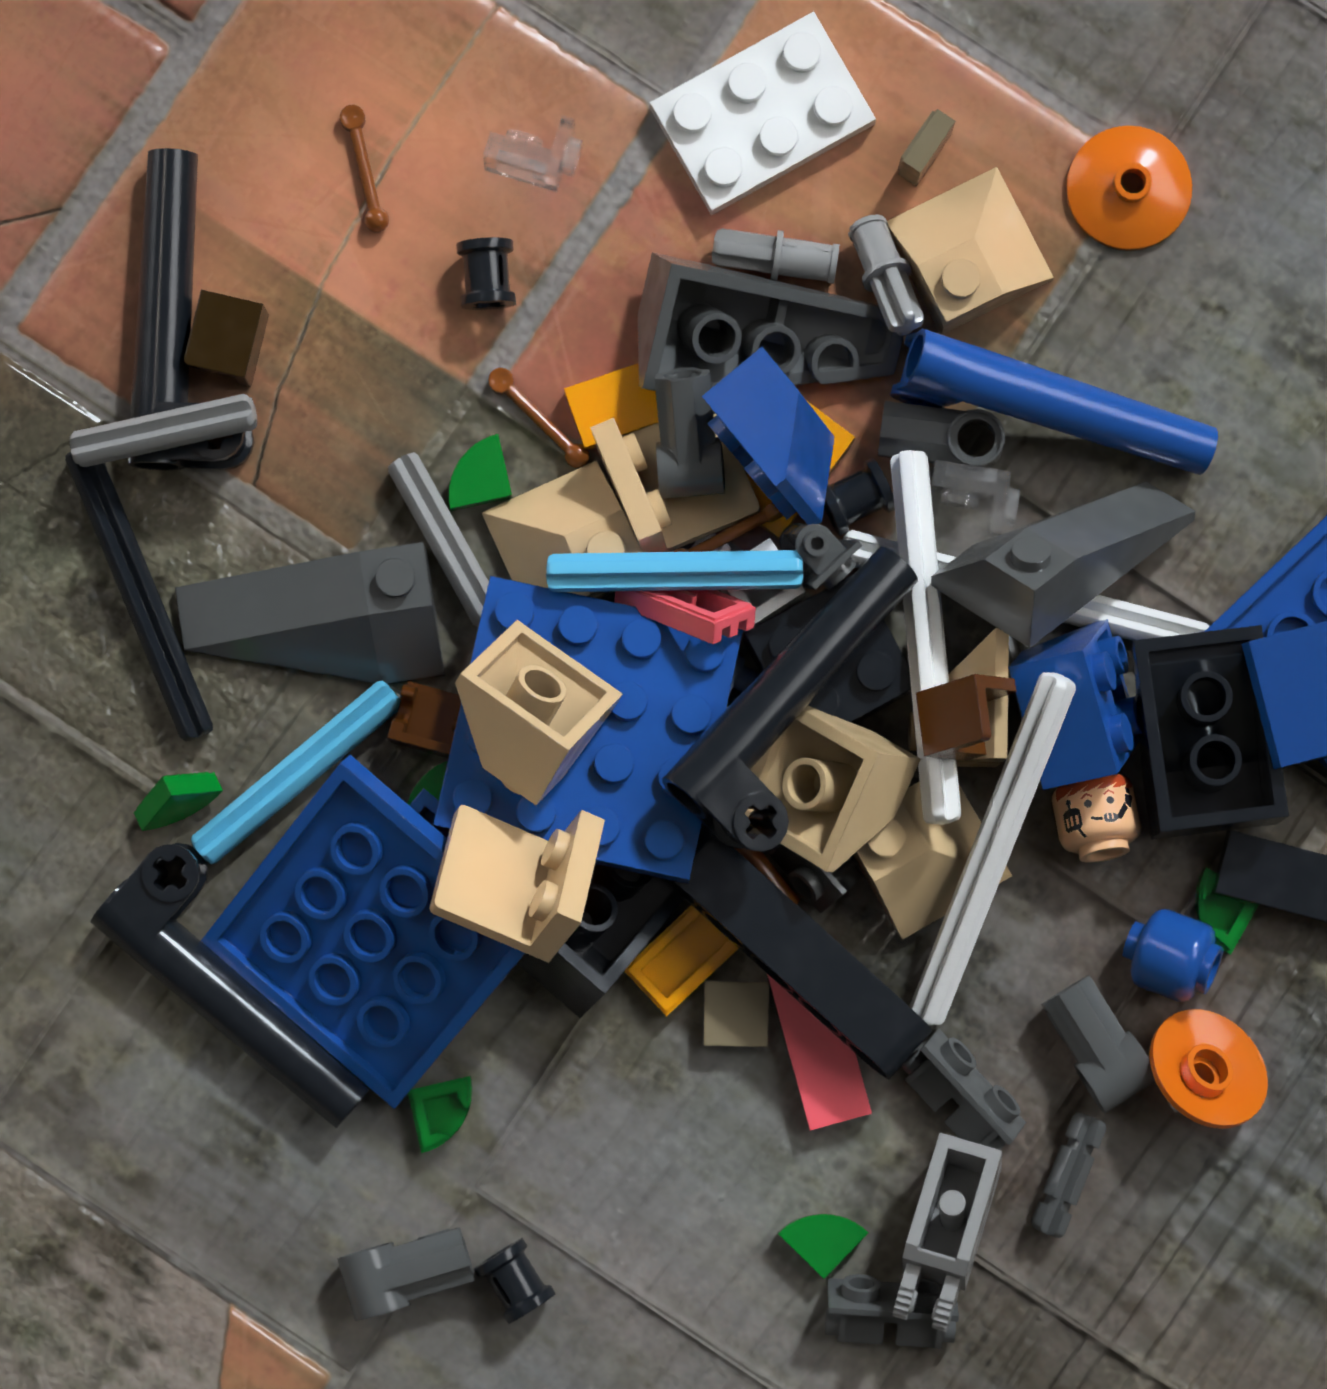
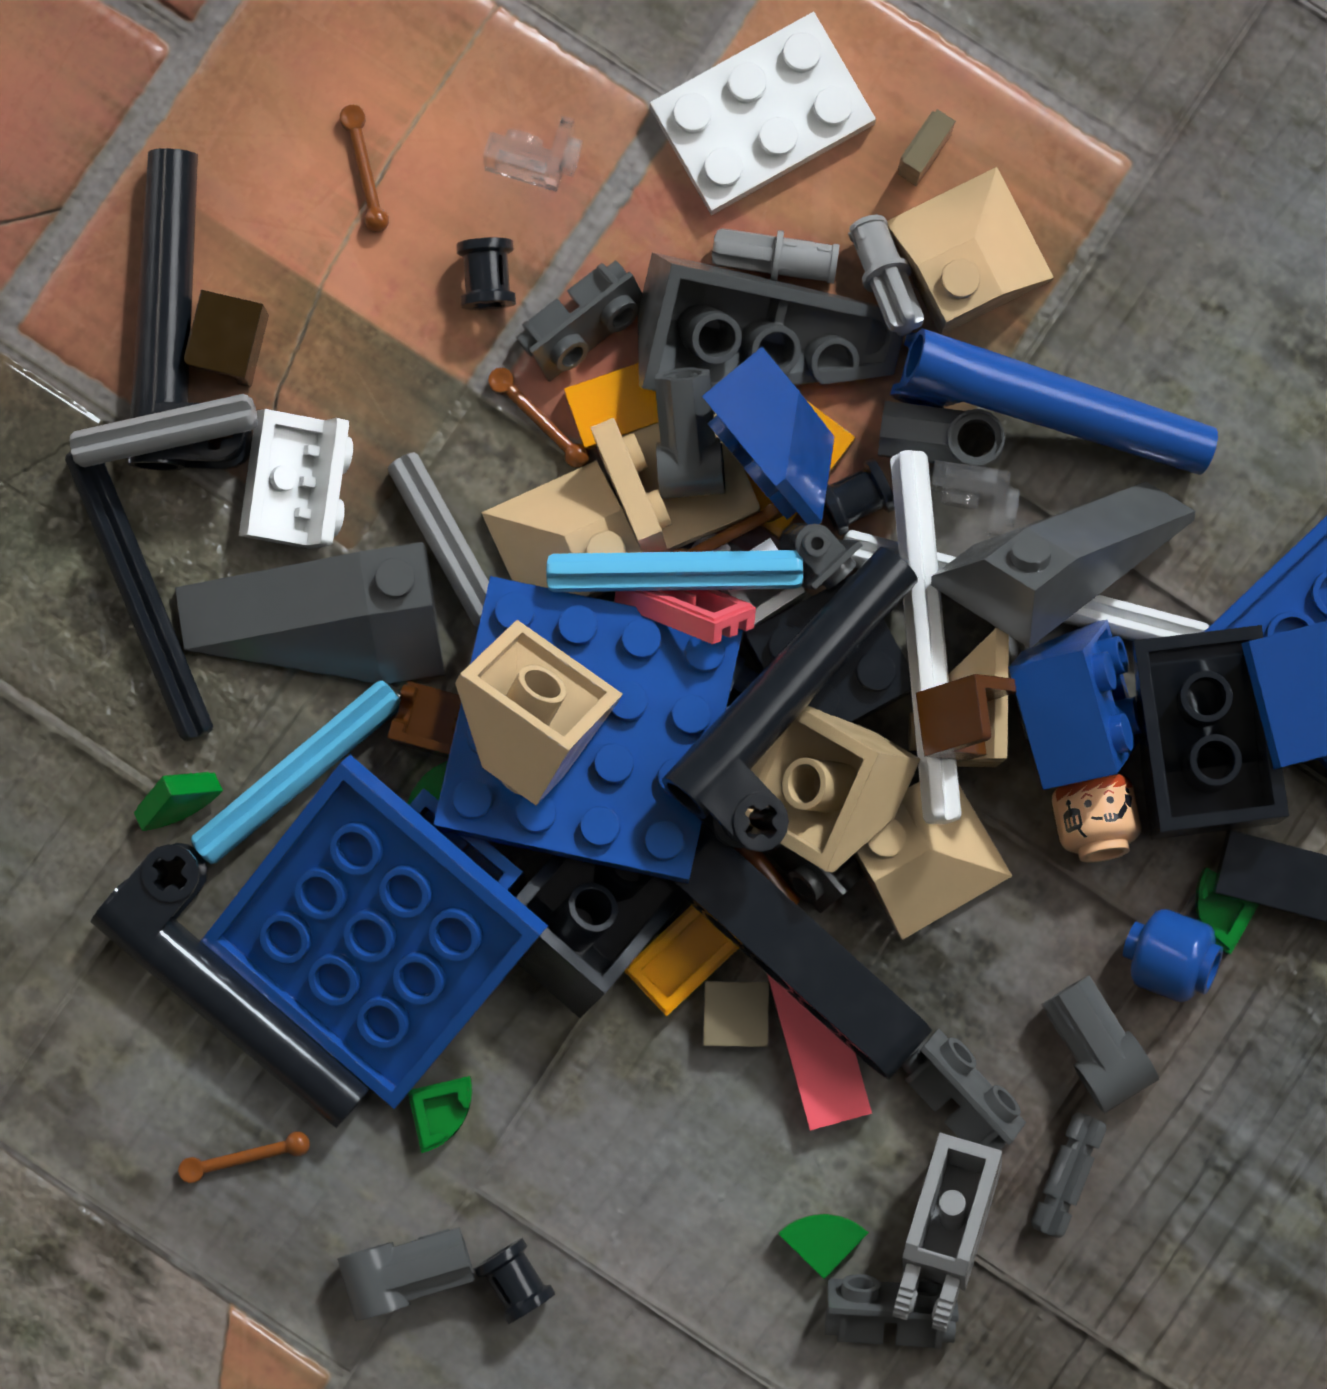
tan bracket [429,805,605,963] -> none
green tile [449,434,513,512] -> none
white axle [909,672,1076,1026] -> none
orange dish [1066,125,1192,251] -> none
orange dish [1149,1009,1268,1129] -> none
none -> dark orange hinge [178,1131,310,1183]
none -> white bracket [239,409,353,549]
none -> dark grey hinge [516,260,642,382]

